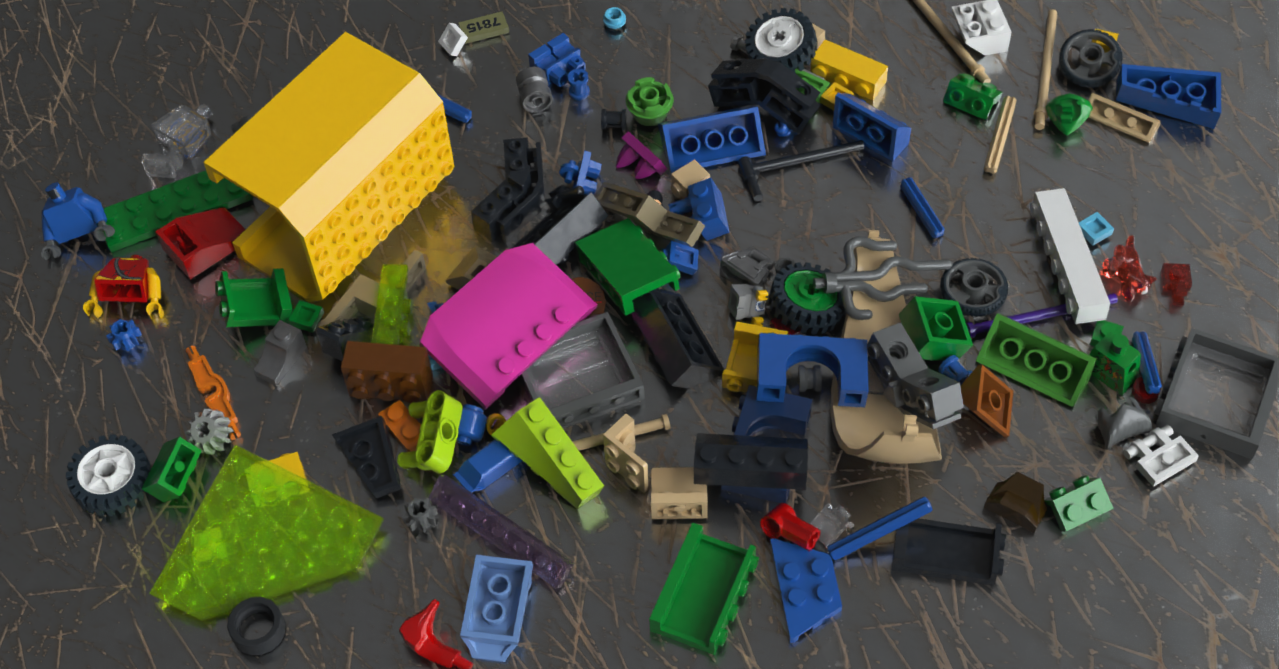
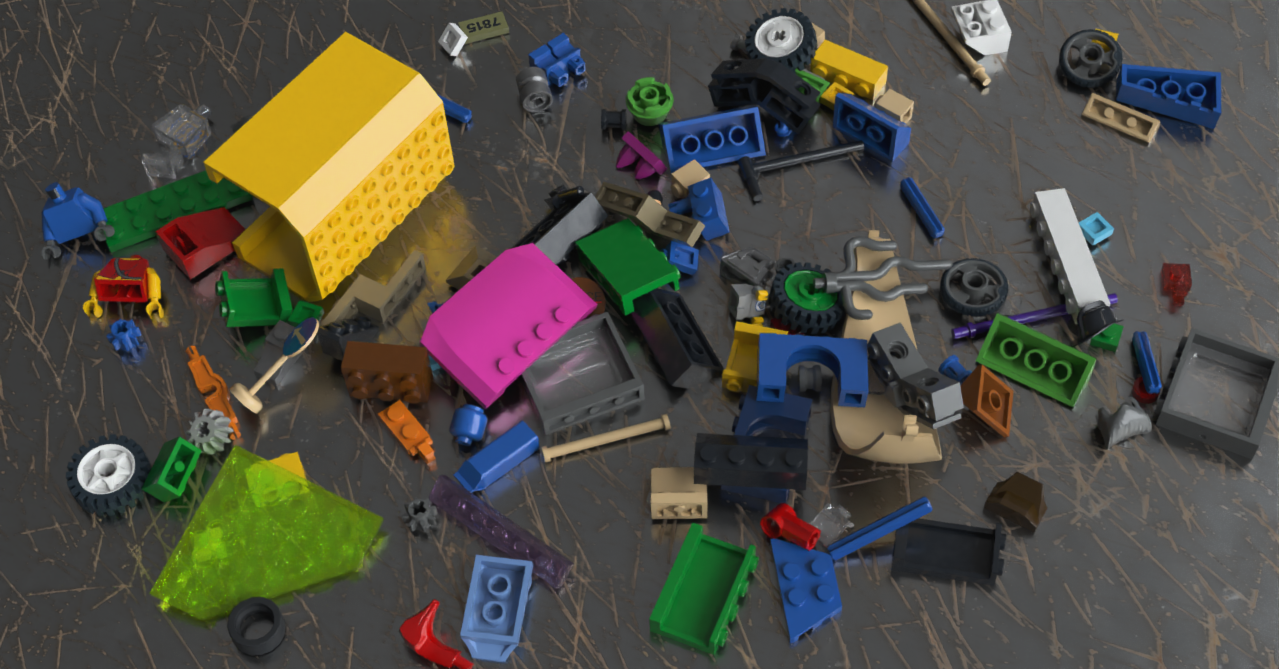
black wing [332,416,402,498] -> none
clear neon green bracket [371,264,413,345] -> none
lime piece [397,390,463,474] -> none
black brick [471,137,545,243] -> none
yellow hinge [486,413,506,435] -> none
lime wedge [491,397,604,509] -> none
blue hips [559,150,602,195] -> none
blue bush [568,69,590,101] -> none
medium azure plate [603,7,626,29] -> none
tan bracket [603,414,649,494] -> none
green brick [898,296,973,361] -> none
green bracket [943,73,1003,120] -> none
tan axle [984,96,1017,174] -> none
tan bar [1033,9,1057,130] -> none
bracket [1044,475,1114,531] -> none
green piece [1045,93,1093,136] -> none
green torso [1089,332,1141,396] -> none
clear red animal [1102,235,1156,302] -> none
white plate [1123,425,1199,487] -> none
none -> tan piece [229,317,319,414]
none -> tan brick [874,89,914,124]
none -> black piece [1068,300,1124,347]

